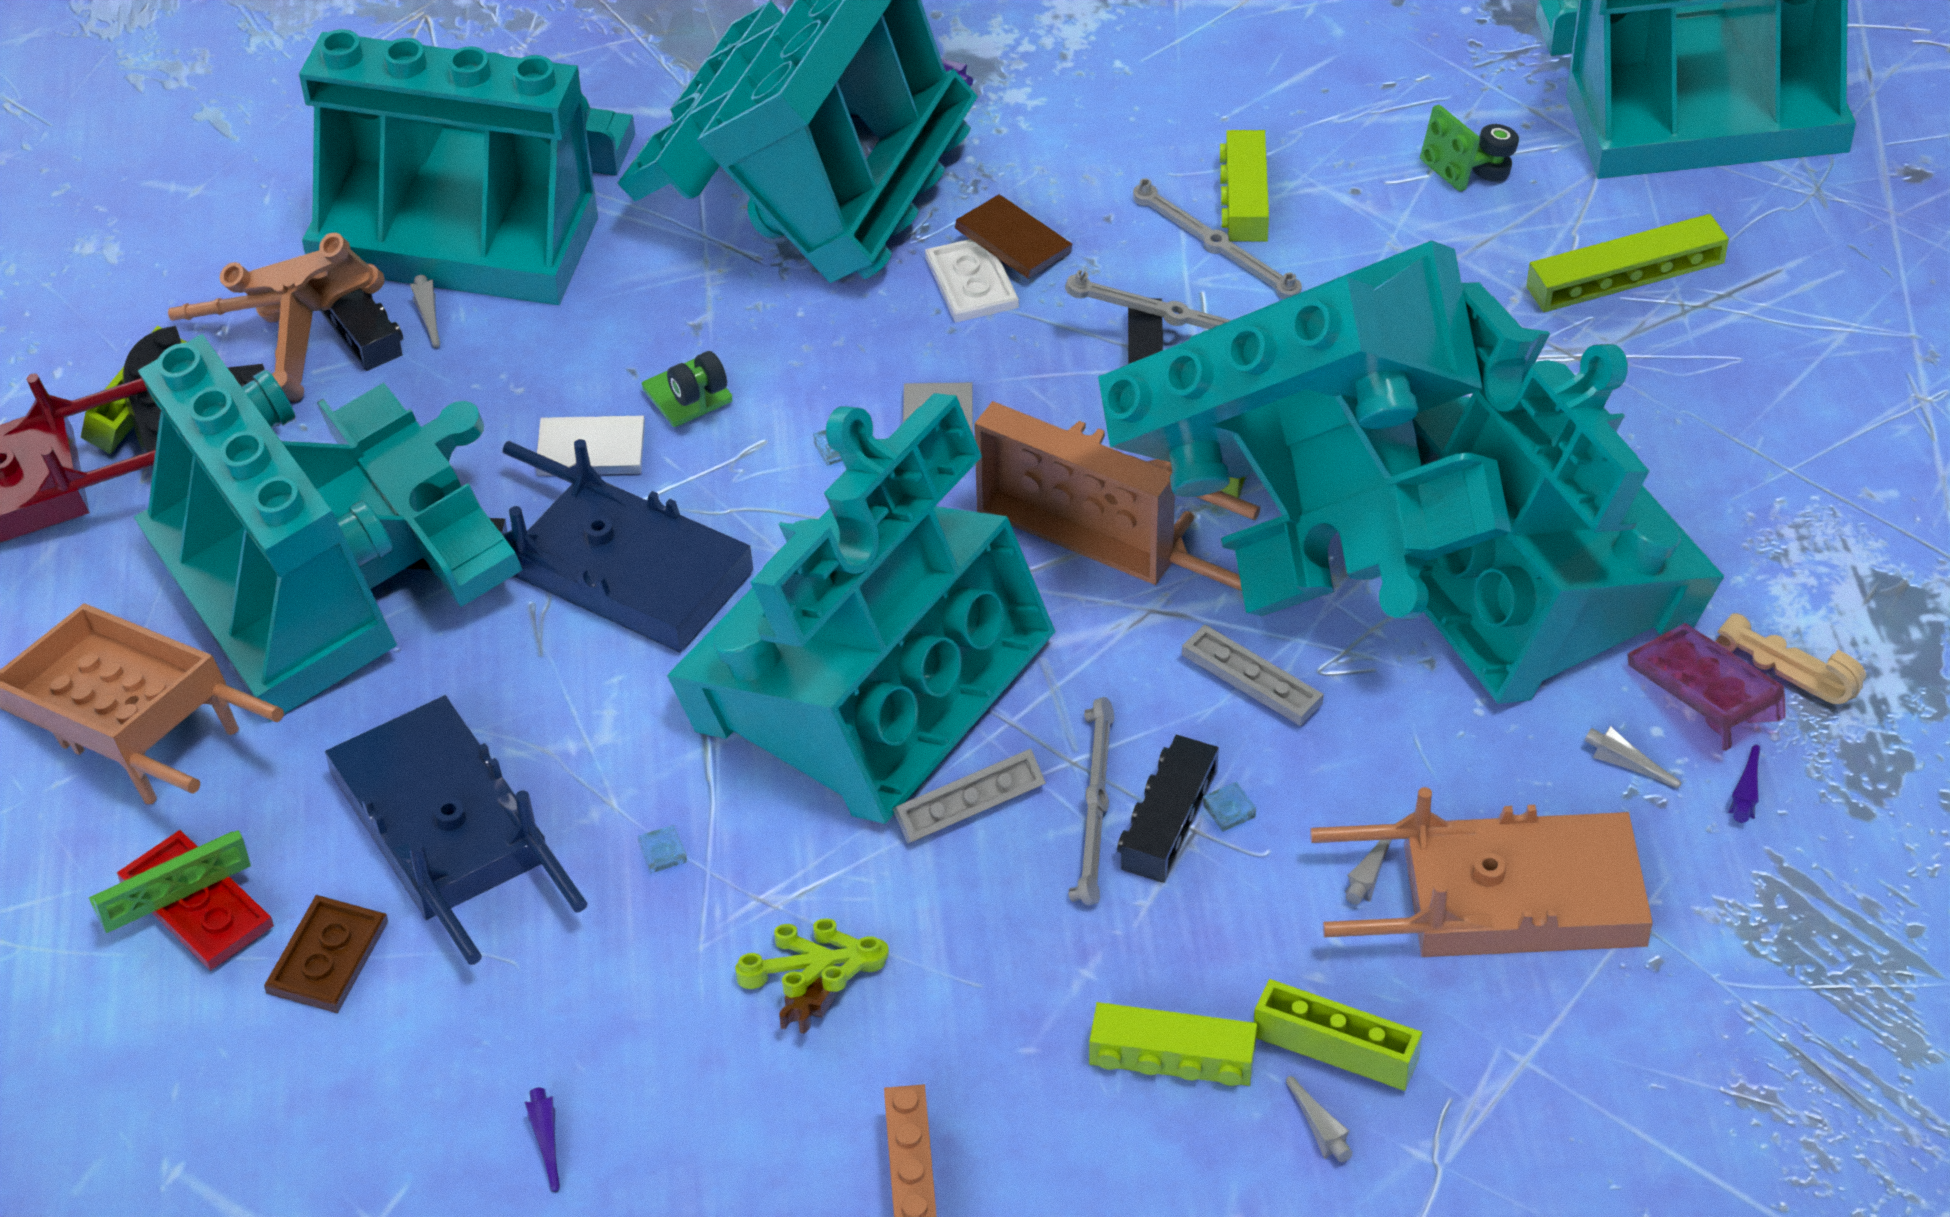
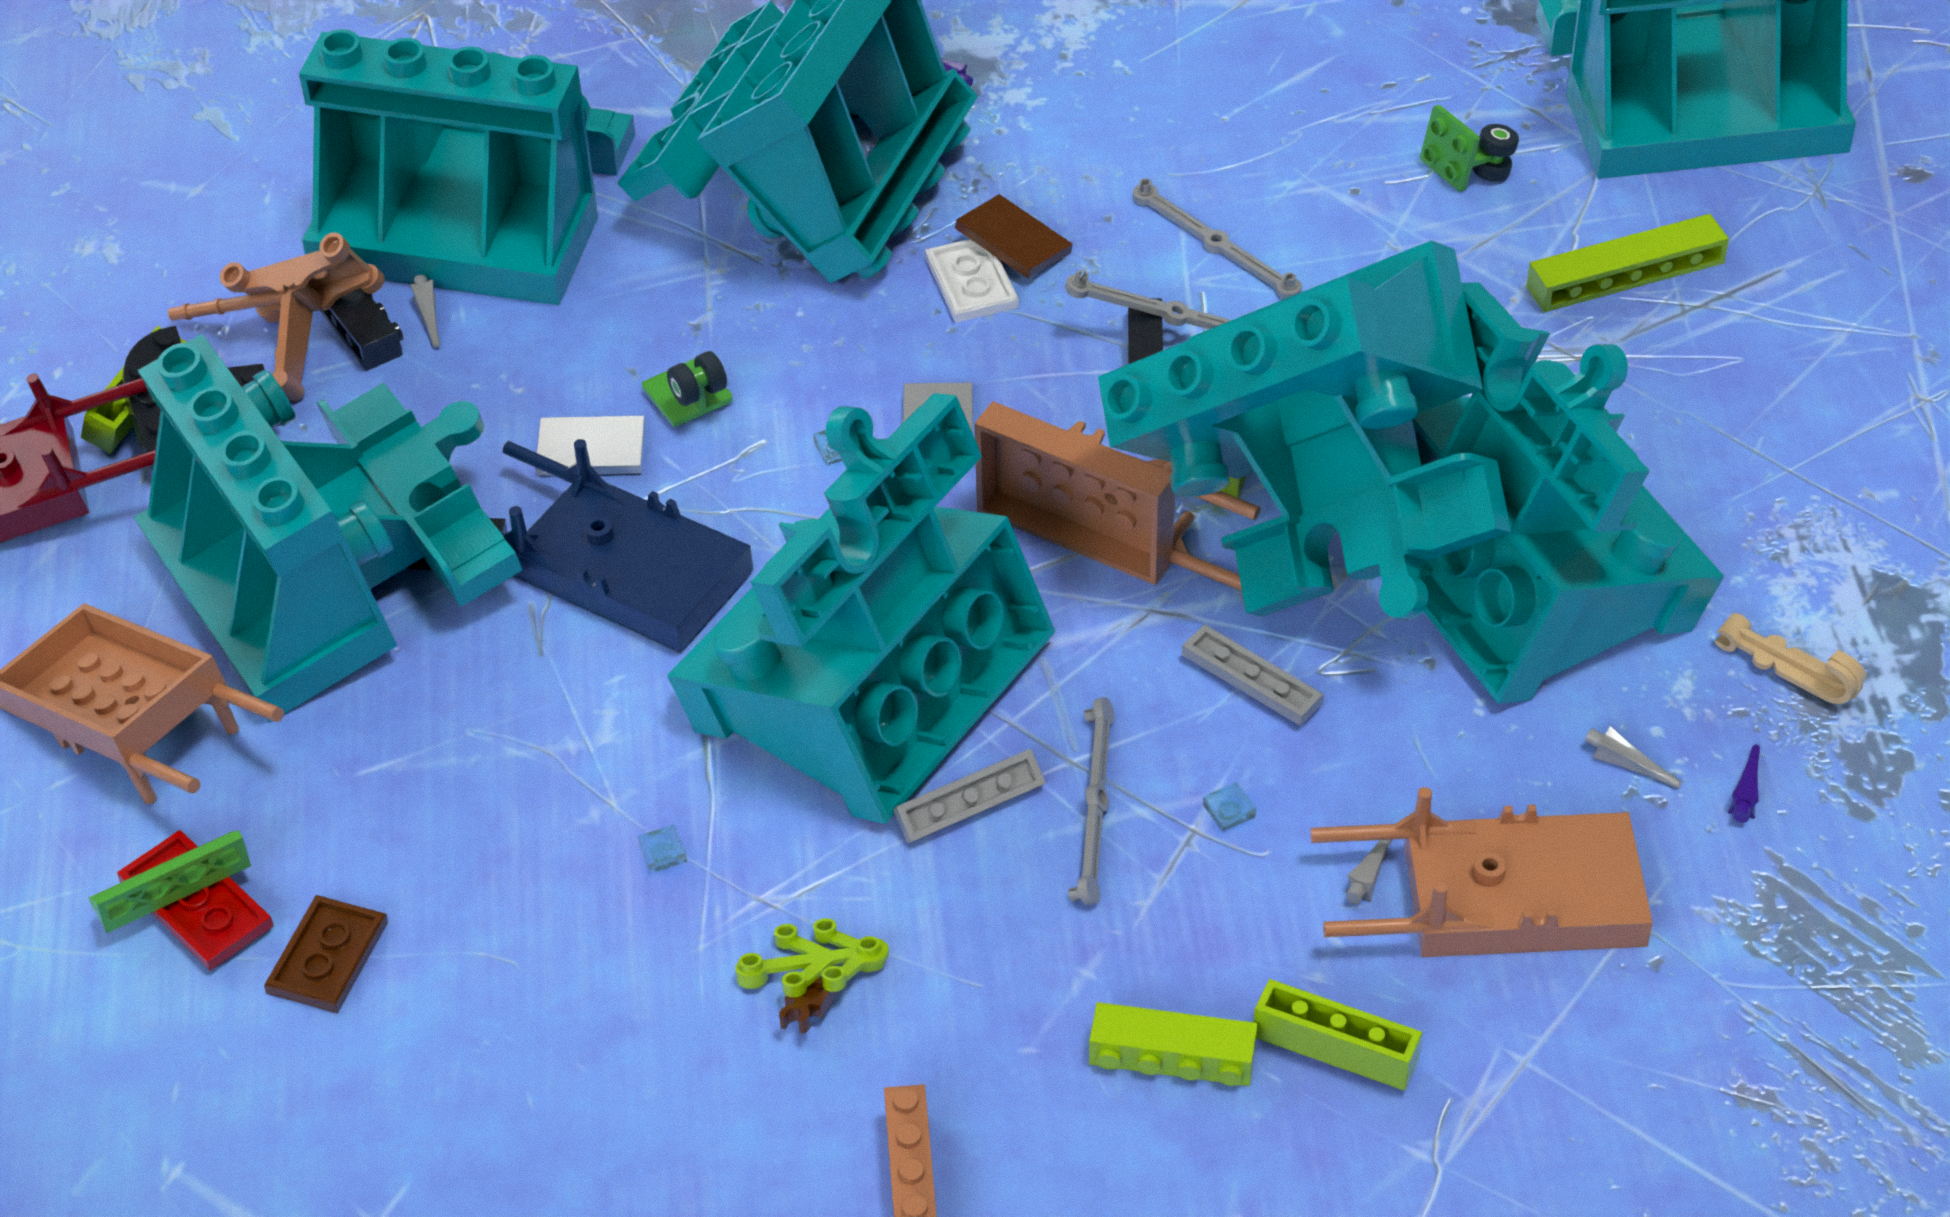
dark blue piece [325,695,587,965] -> none
dark purple piece [524,1087,560,1192] -> none
black brick [1117,734,1219,883] -> none
lime brick [1219,130,1269,241] -> none
light grey piece [1286,1076,1352,1162] -> none
clear pink plate [1627,623,1786,751] -> none

